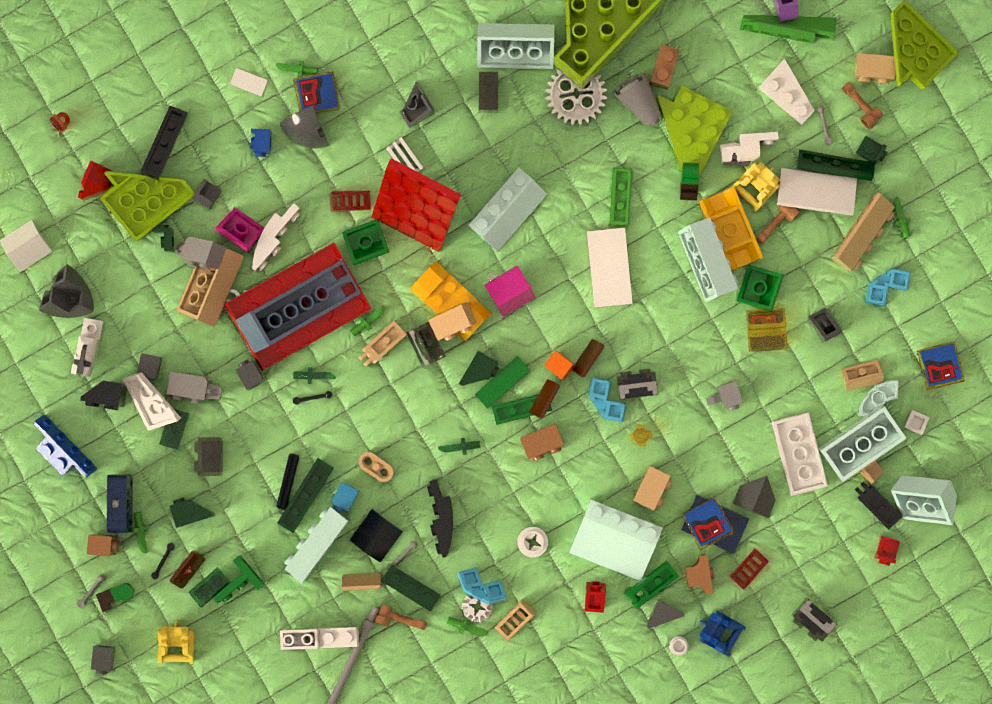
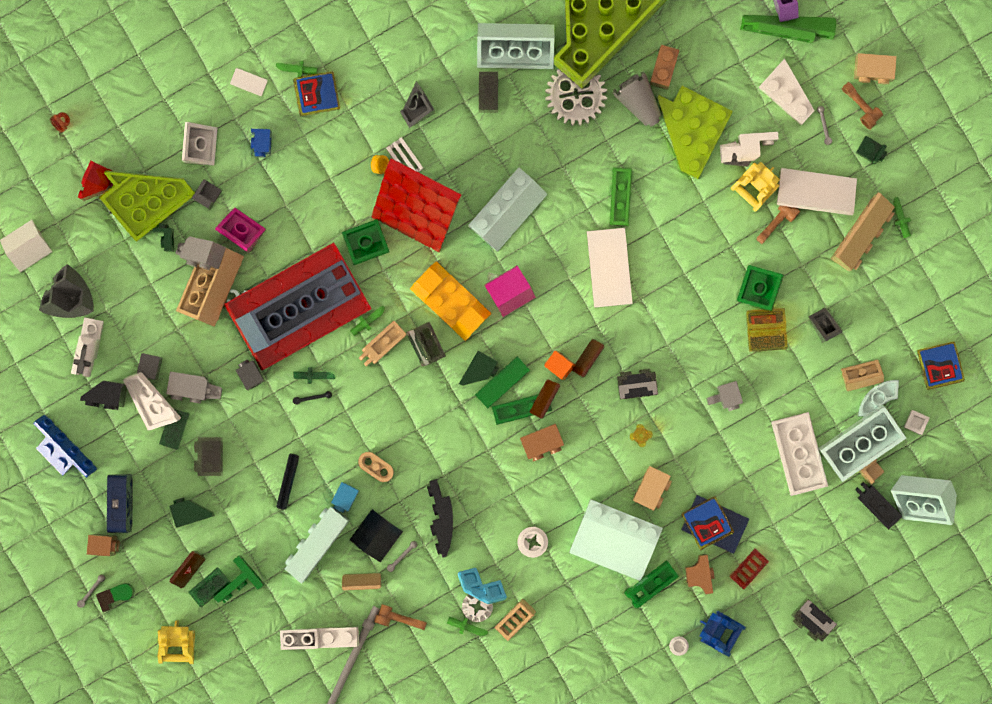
dark grey brick [91,645,115,674] -> none
bright green piece [131,512,148,554] -> none
black plate [141,106,188,181] -> none
black hinge [151,543,175,579] -> none
white slope [252,203,301,272] -> none
dark green plate [277,458,334,533] -> none
dark grey brick [280,106,329,149] -> none
clear red slope [330,191,371,212] -> none
dark green plate [381,564,441,612] -> none
tan brick [428,302,477,341] -> none
clear green piece [438,438,480,455] -> none
red bracket [584,581,606,613] -> none
medium azure tile [588,377,626,422] -> none
dark grey slope [646,600,685,629] -> none
light aqua slope [678,217,738,302] -> none
leg [679,162,699,201] -> none
yellow piece [698,187,763,271] -> none
dark grey slope [733,476,776,518] -> none
dark green plate [797,149,875,181] -> none
medium azure tile [865,268,911,306] -> none
red bracket [874,536,900,566] -> none
lime wing [890,0,959,90] -> none
none -> white slope [182,122,217,165]
none -> yellow tile [371,155,389,174]

